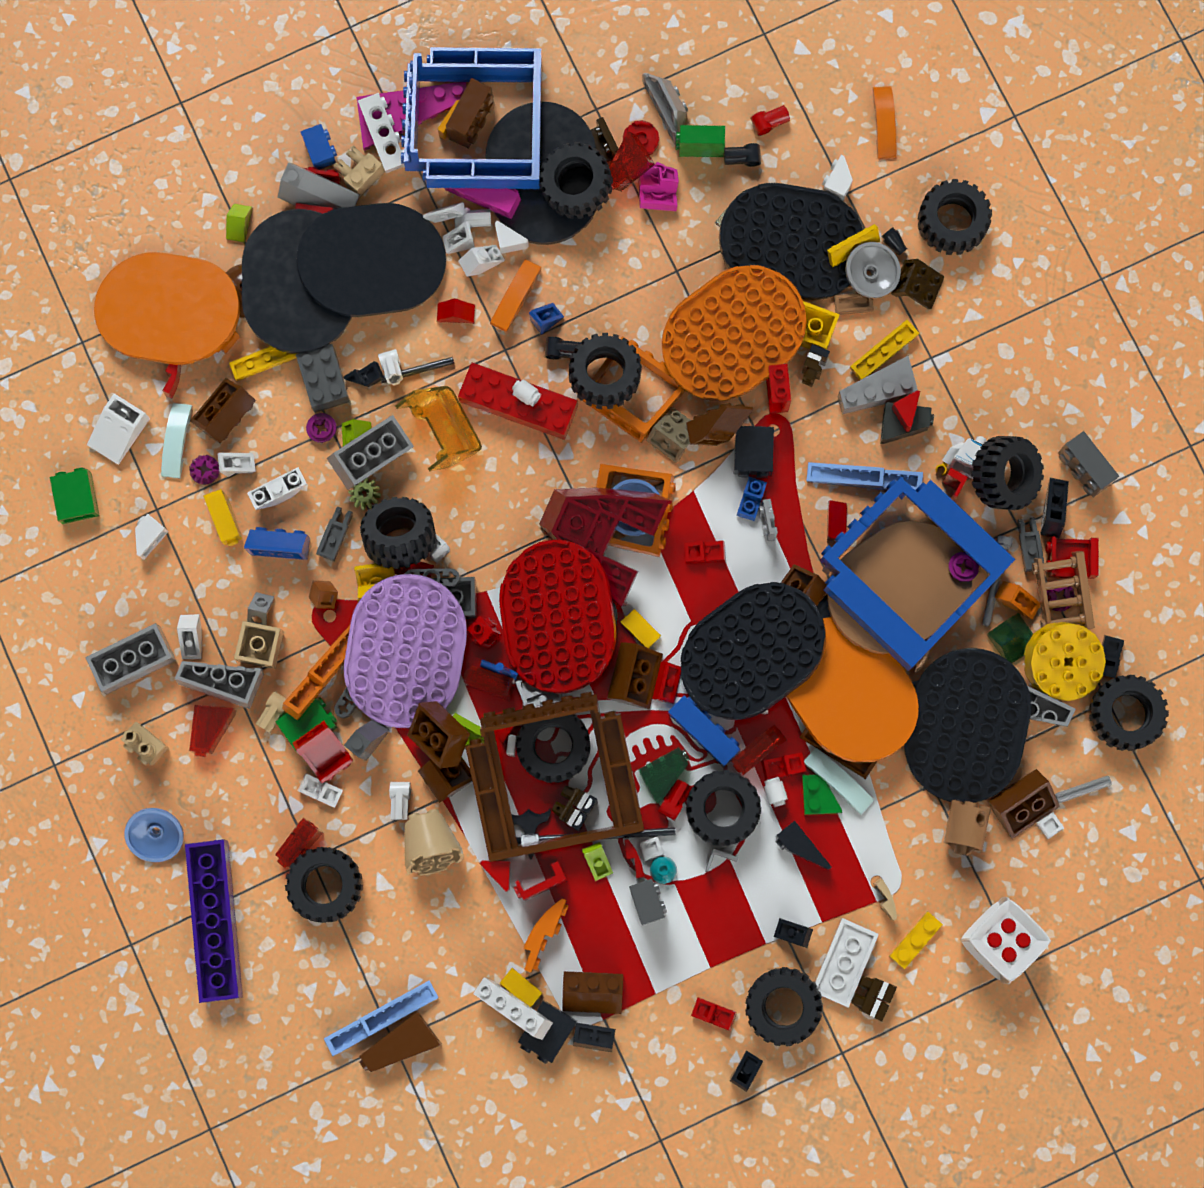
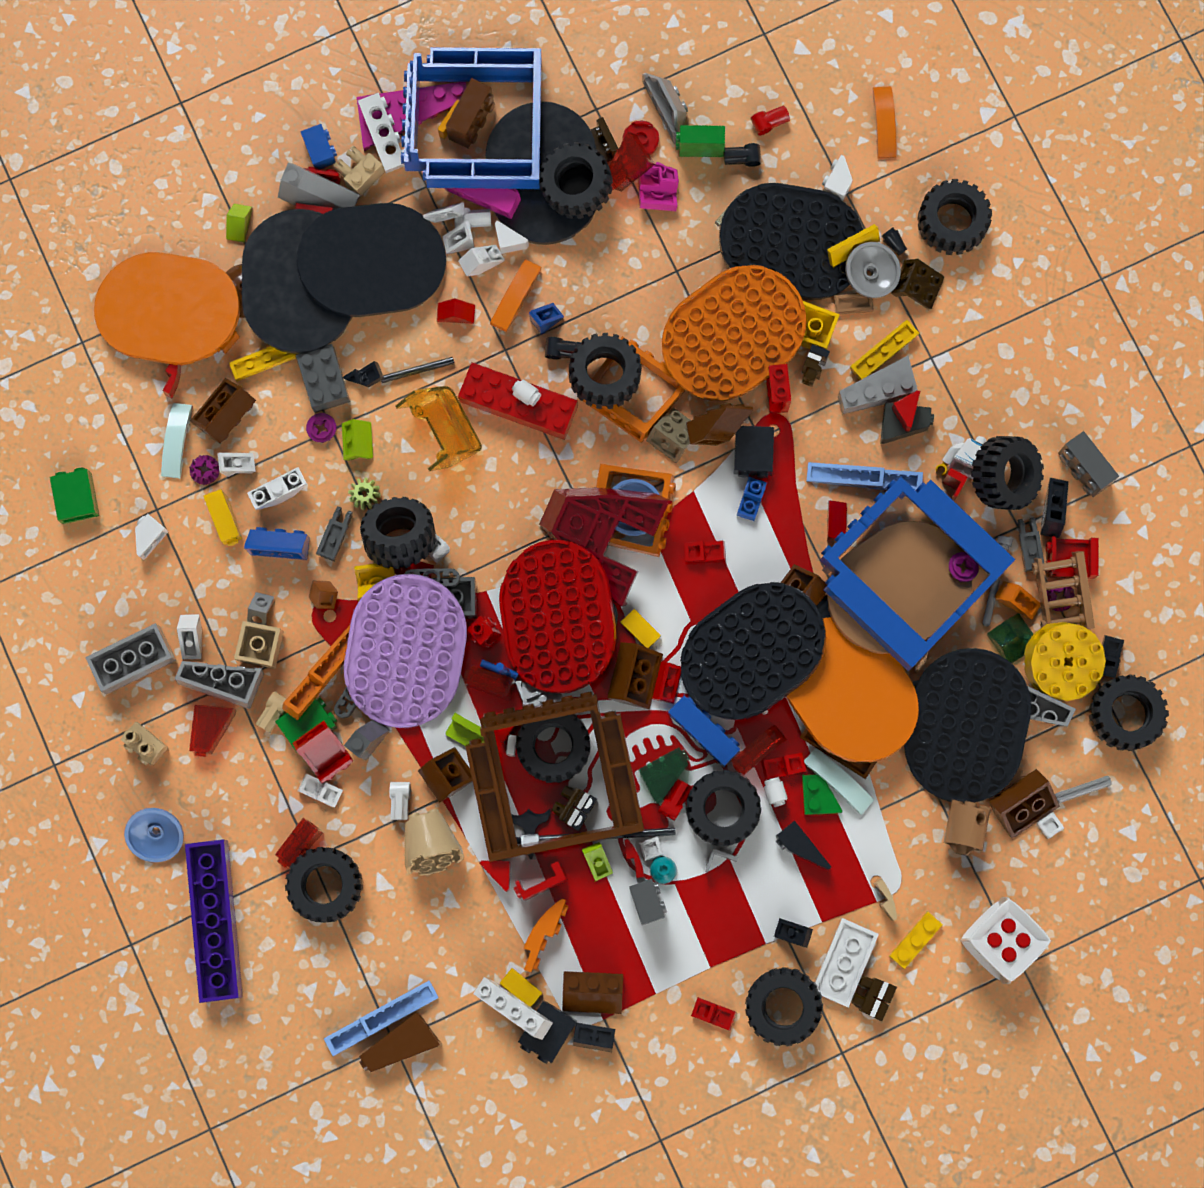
white slope [87,394,150,465] -> none
light grey brick [326,415,414,490] -> none
white piece [378,349,403,386] -> none
reddish brown brick [407,701,470,768] -> none
black slope [730,1050,763,1092] -> none
light grey wing [759,499,778,541] -> none

